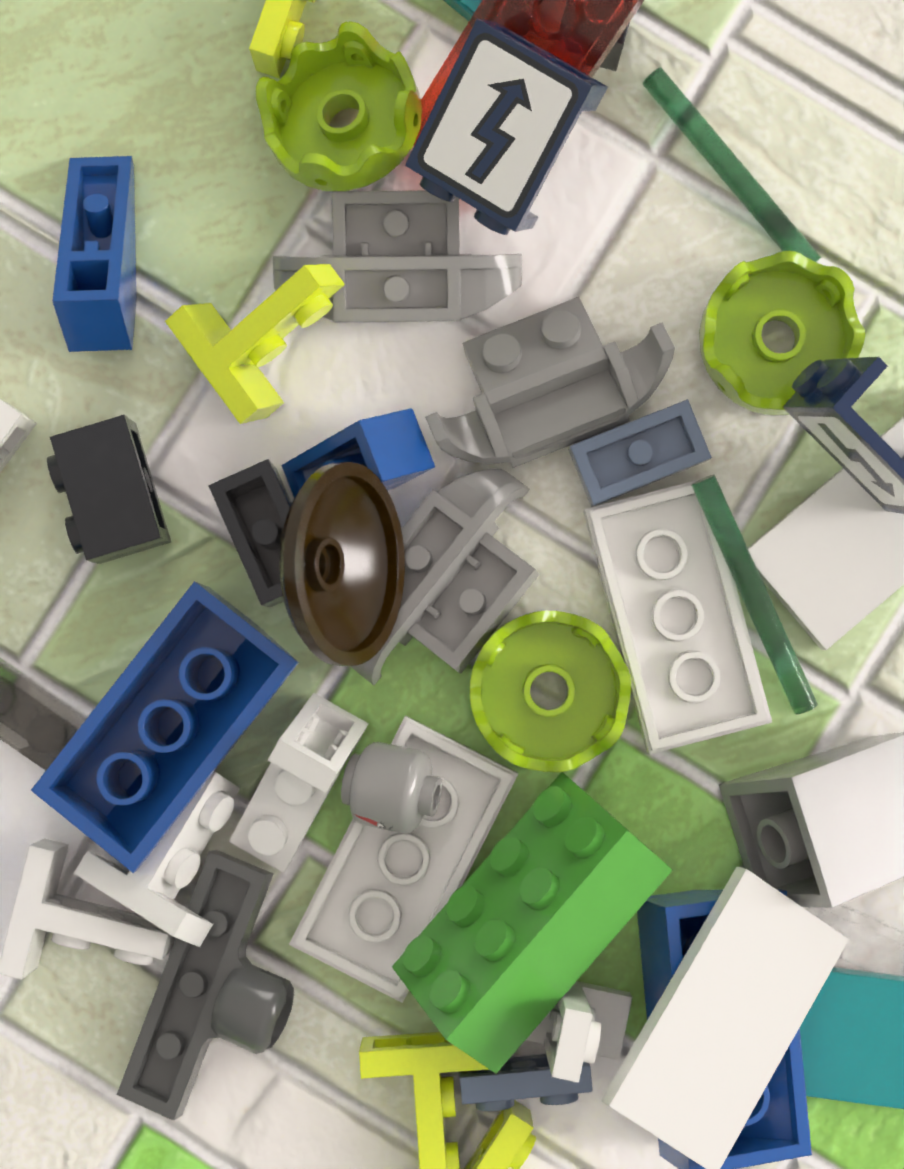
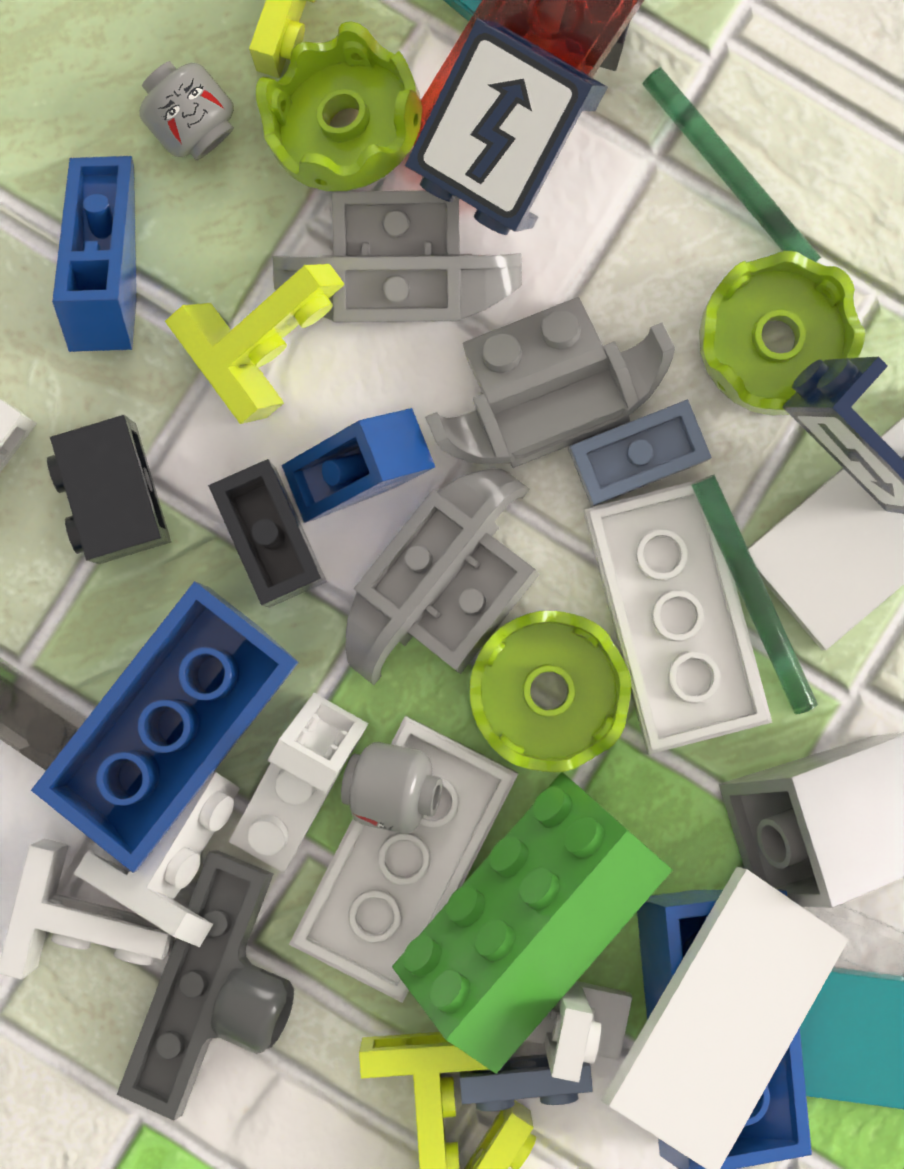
dark brown dish [279,462,405,666] -> none
none -> light grey head [139,61,234,160]

